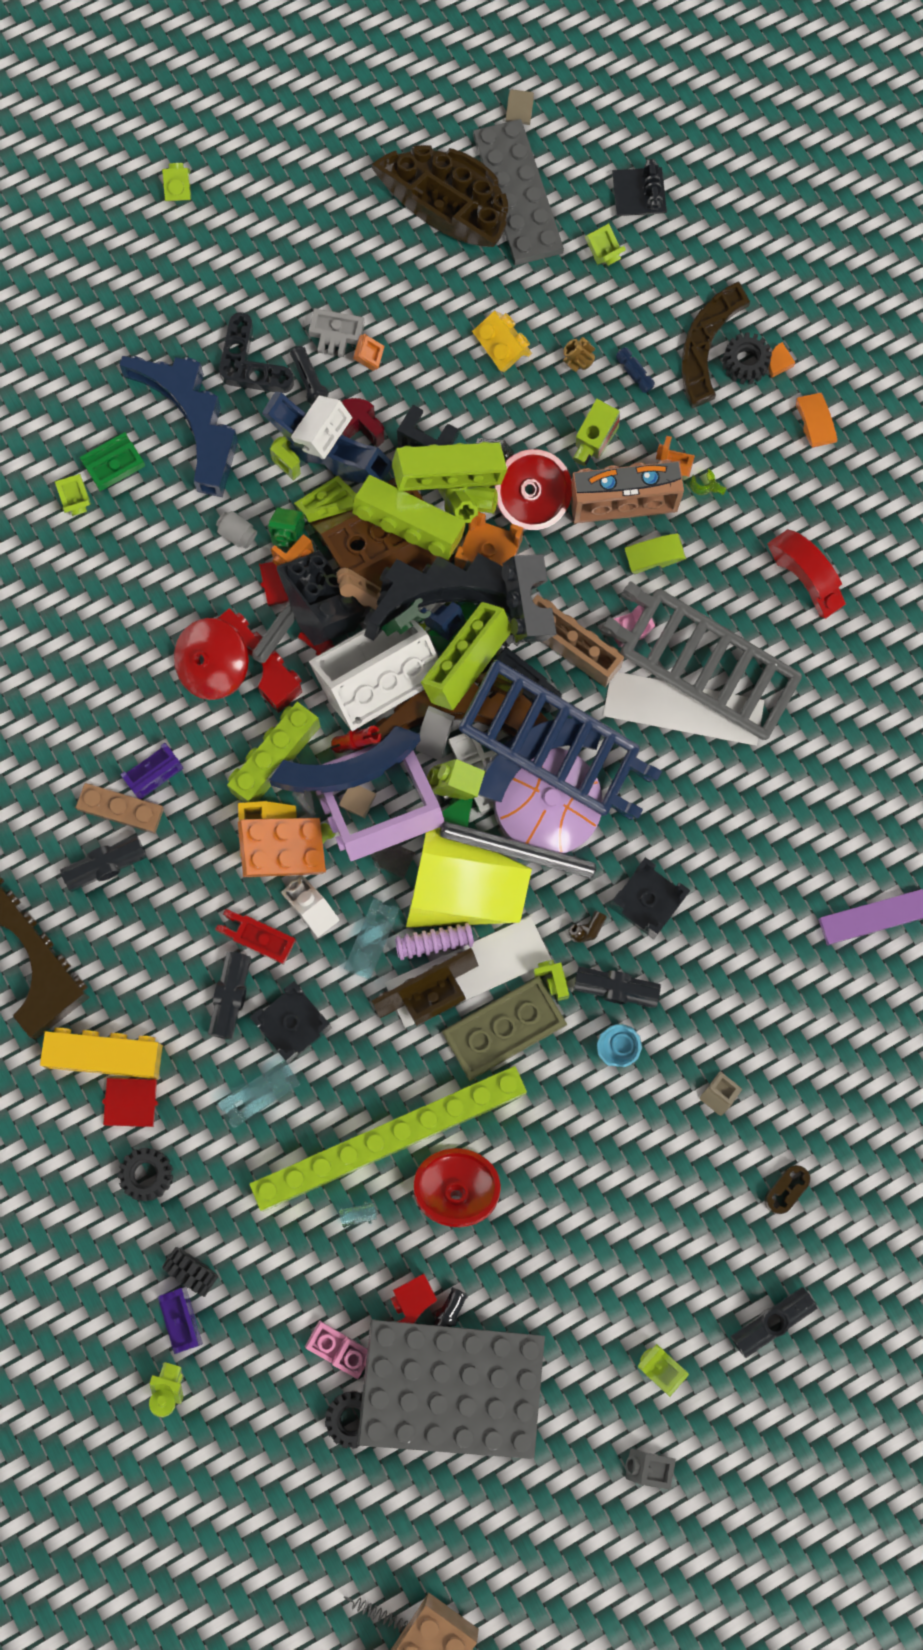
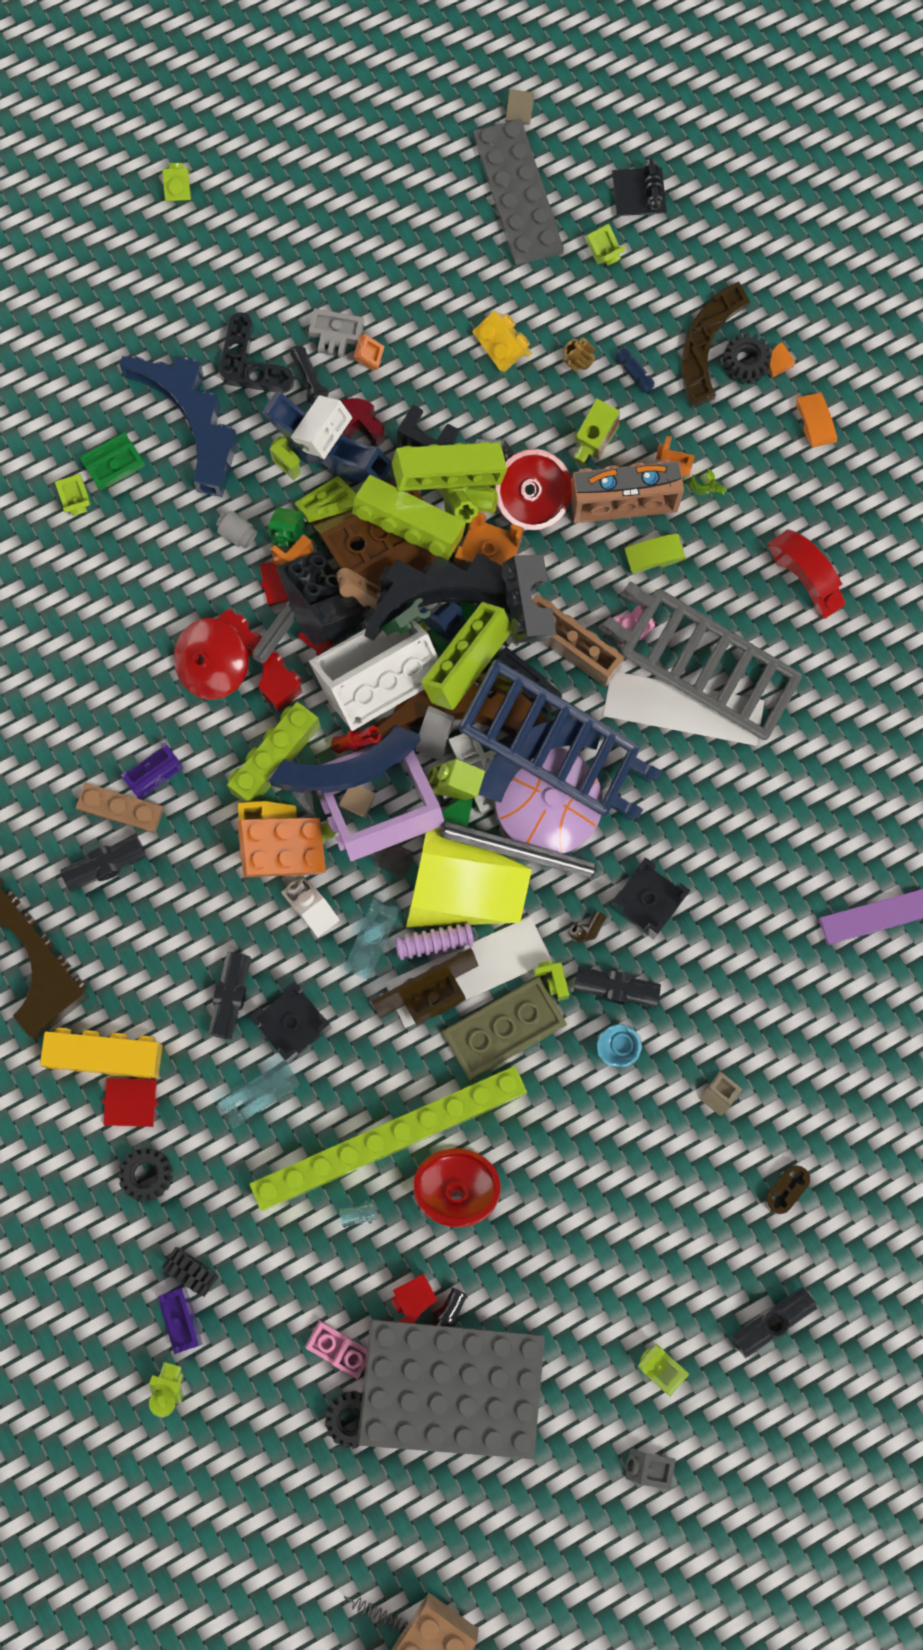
red hinge [215,909,296,965] -> none
dark brown brick [372,145,508,247] -> none

